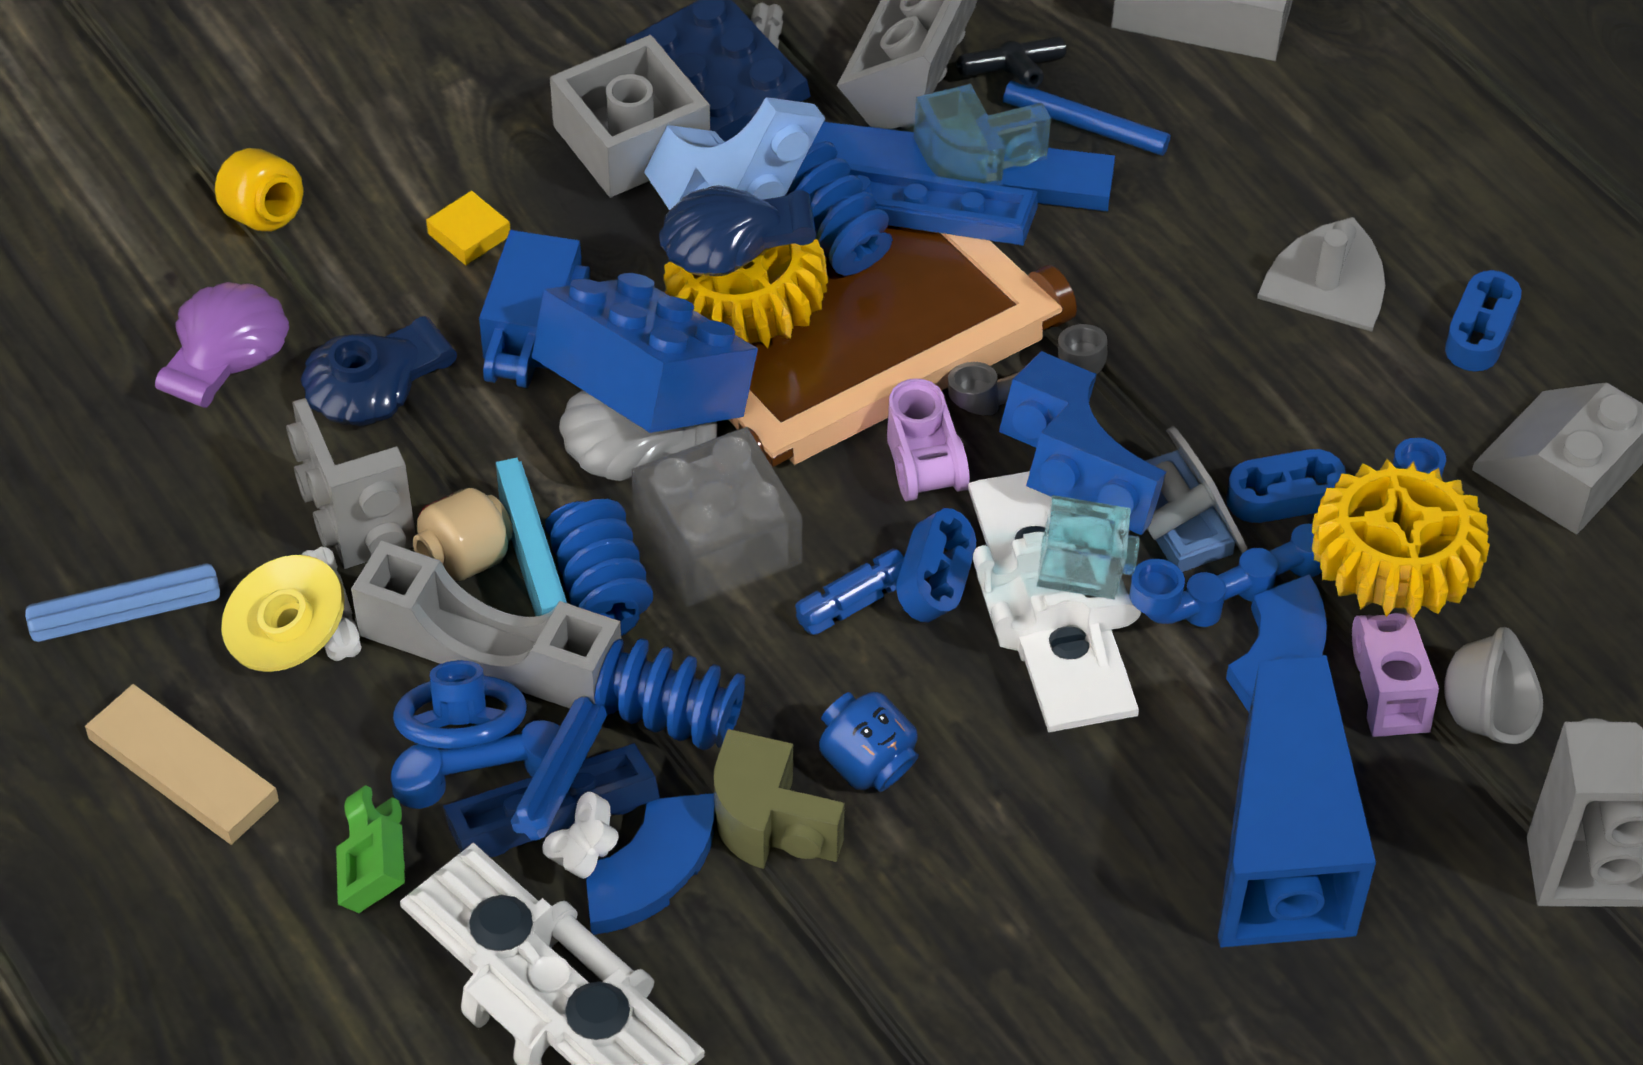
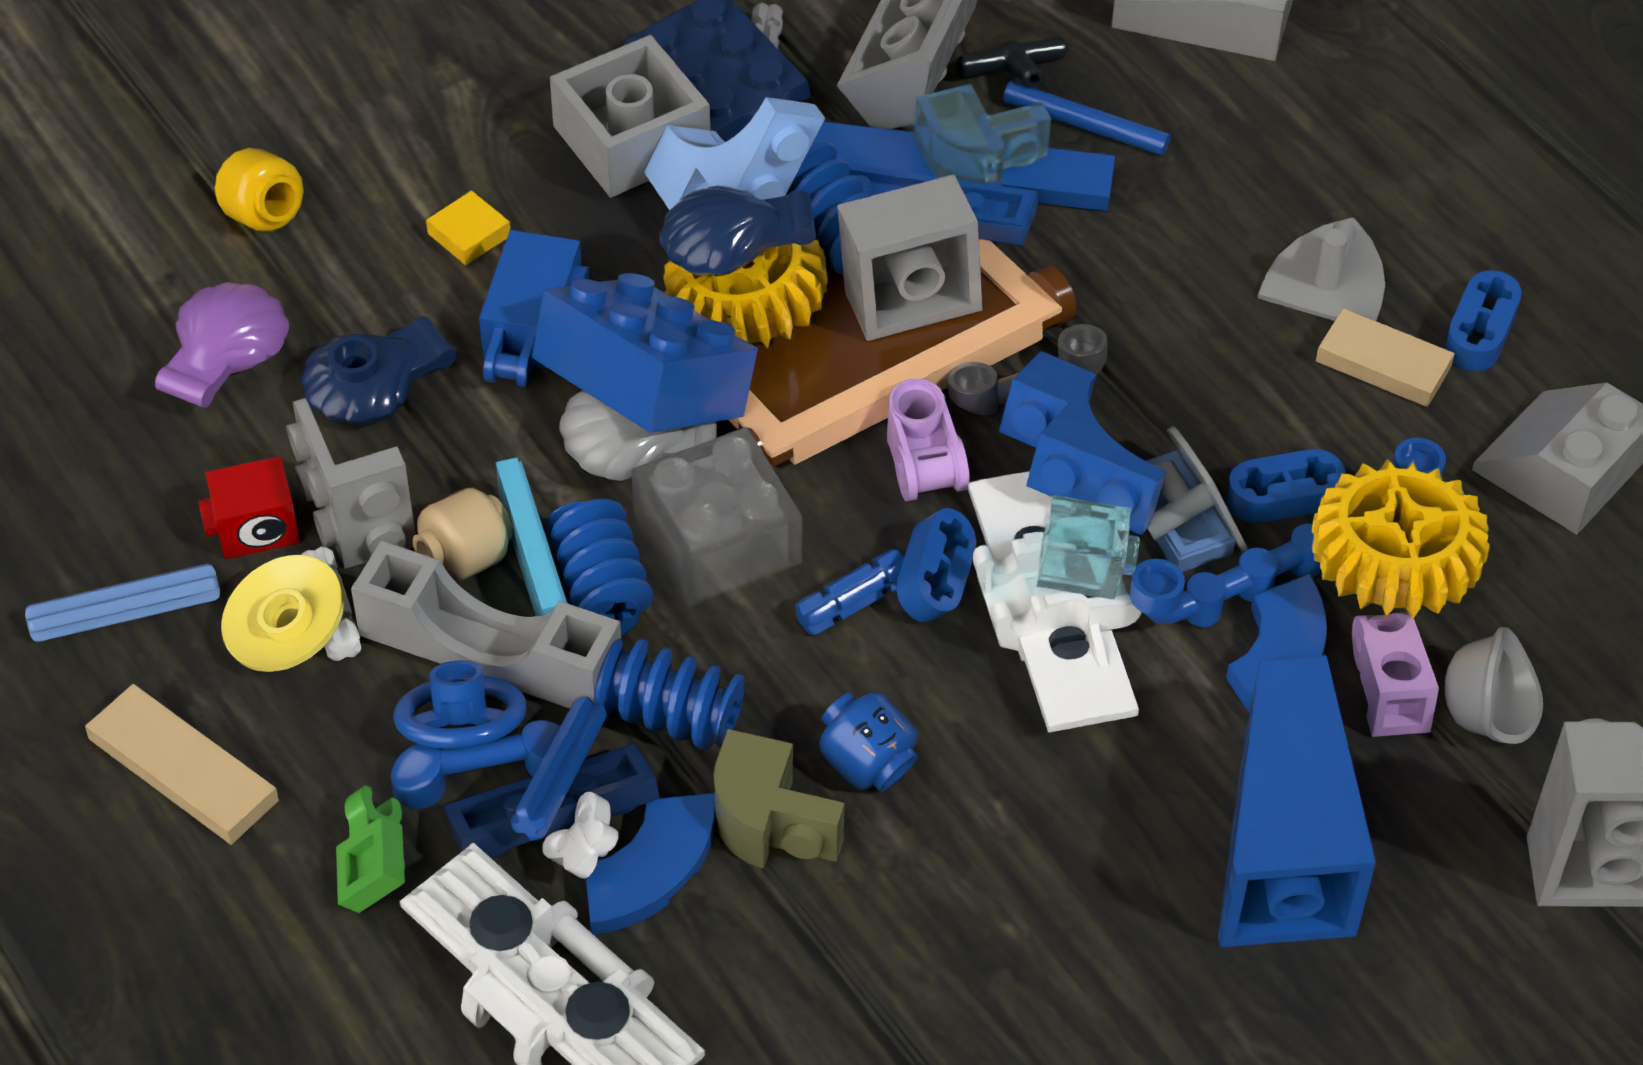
none -> red brick [198,456,300,560]
none -> light grey brick [837,174,982,341]
none -> tan tile [1316,308,1455,407]

